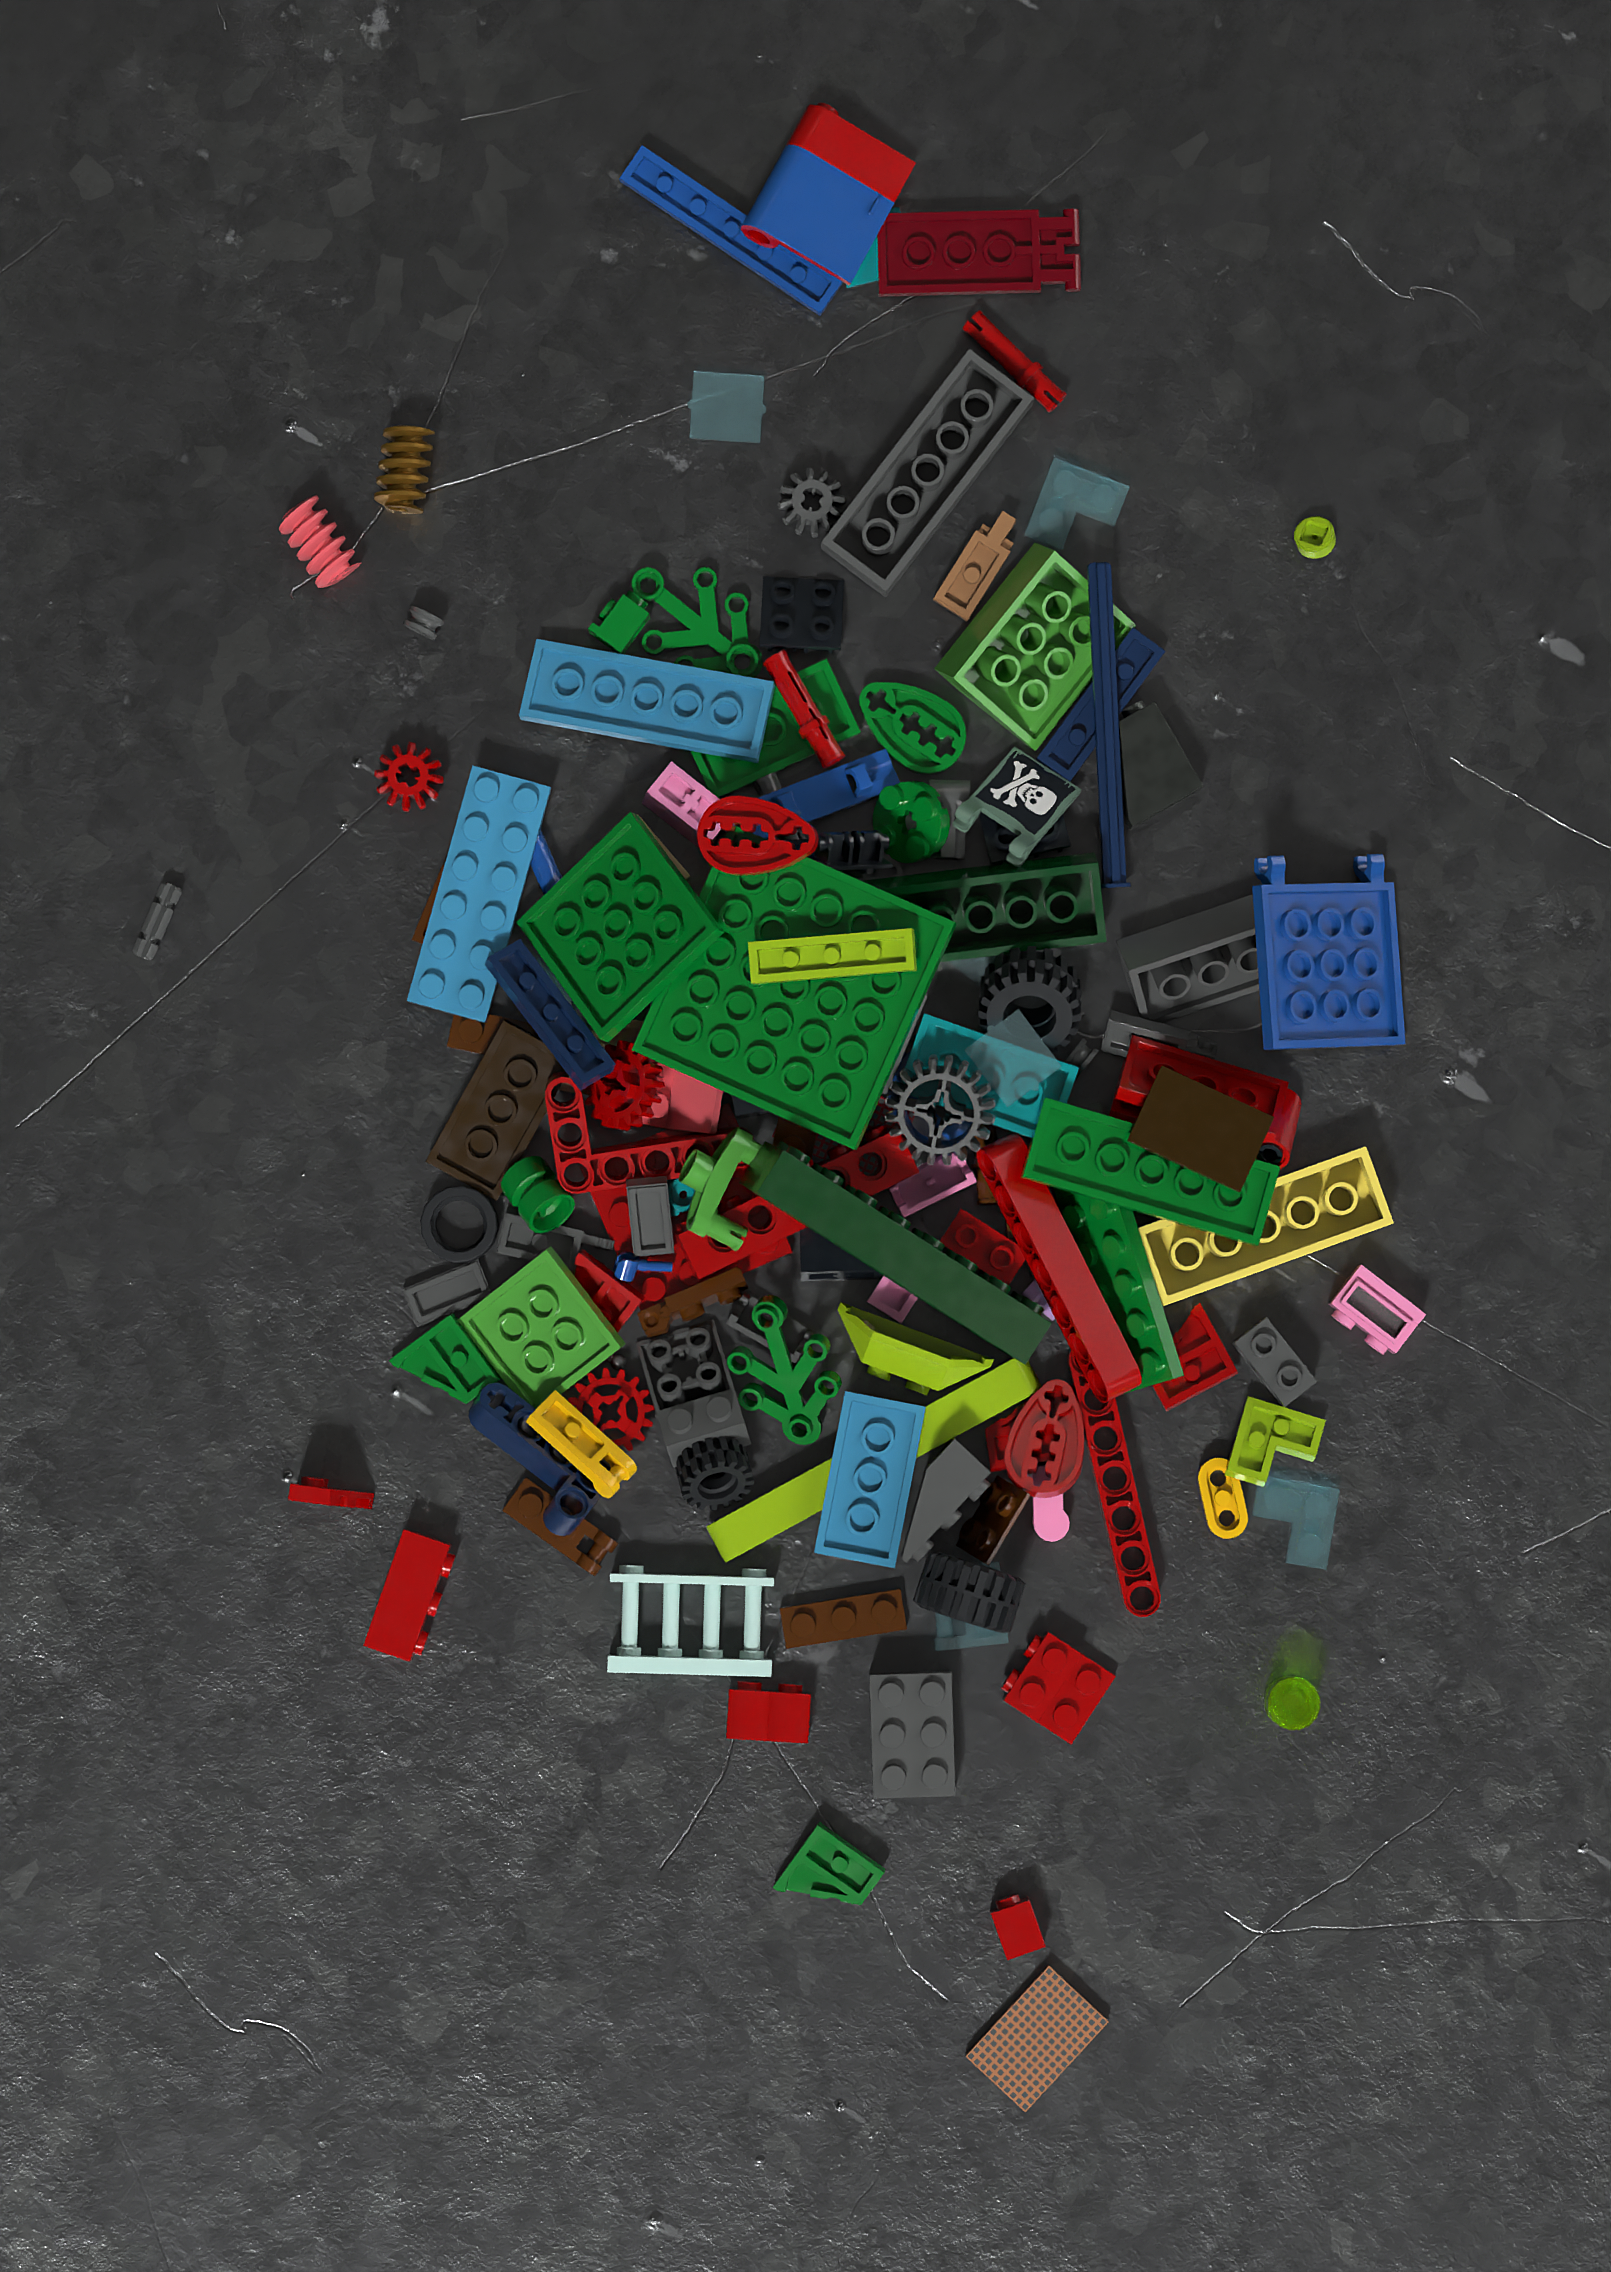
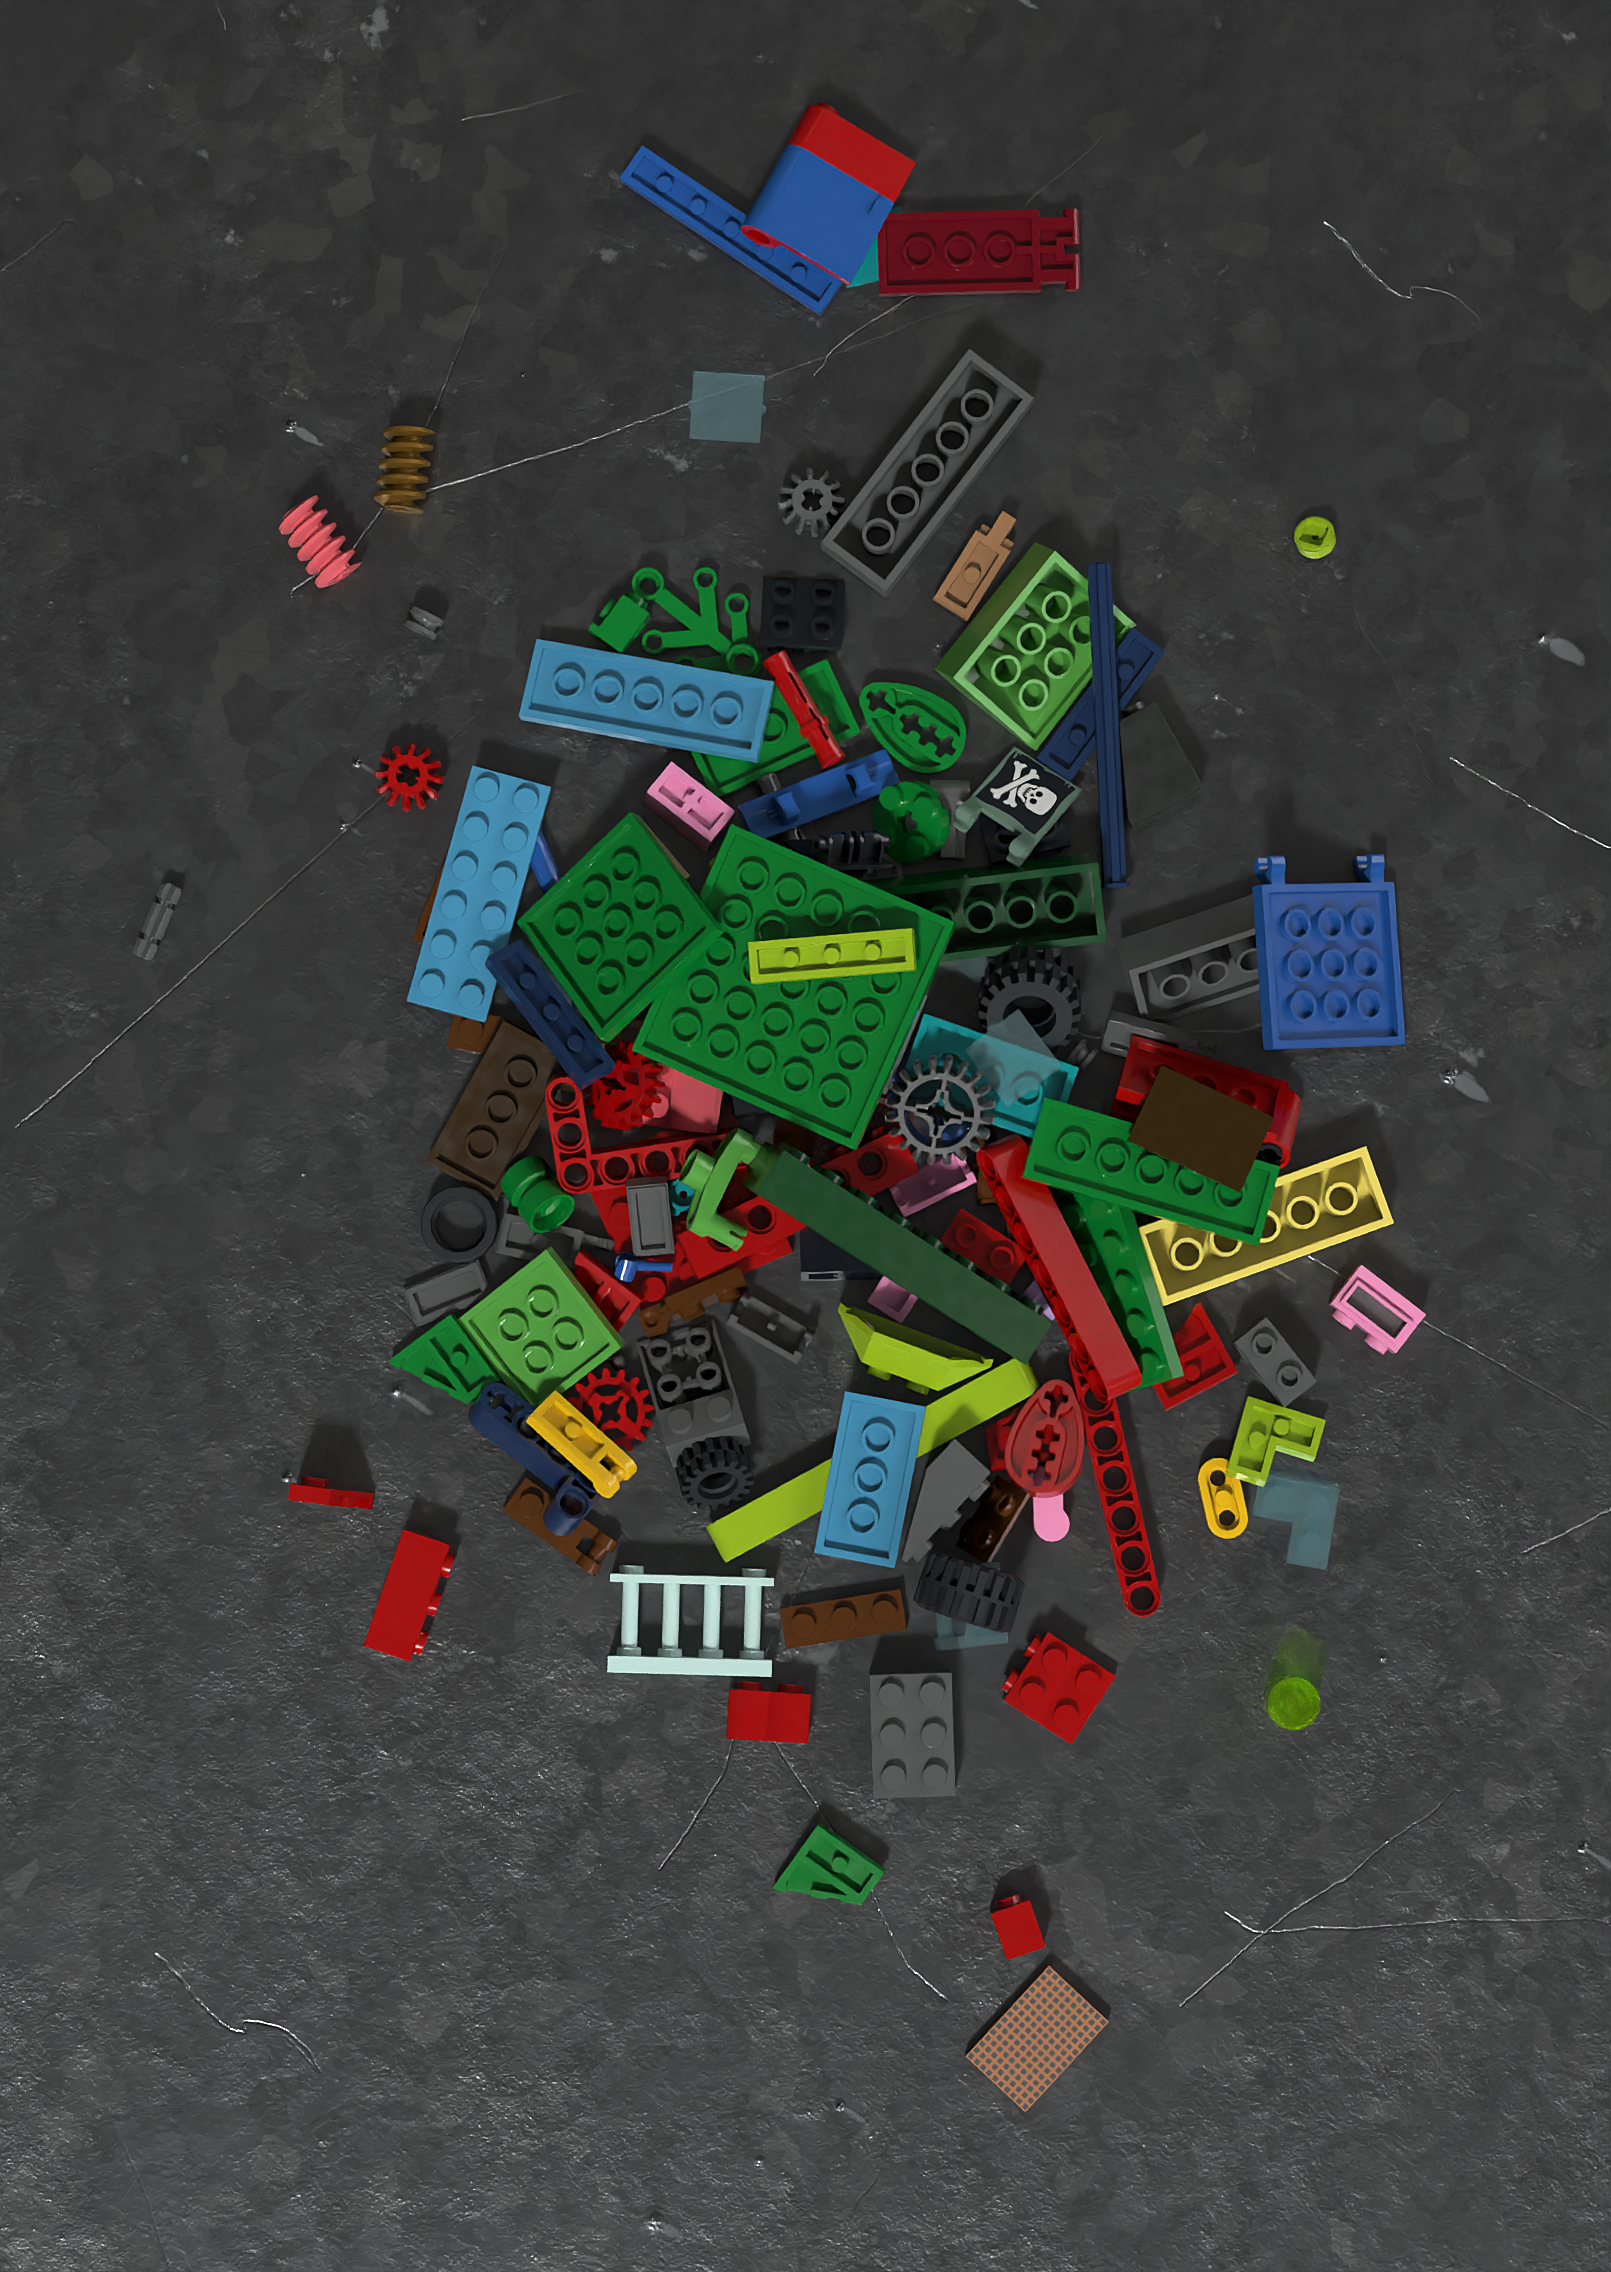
red piece [697,796,819,876] -> none
green plant [727,1295,842,1445] -> none
red pin [962,310,1067,413] -> none
clear light blue plate [1025,458,1129,549] -> none

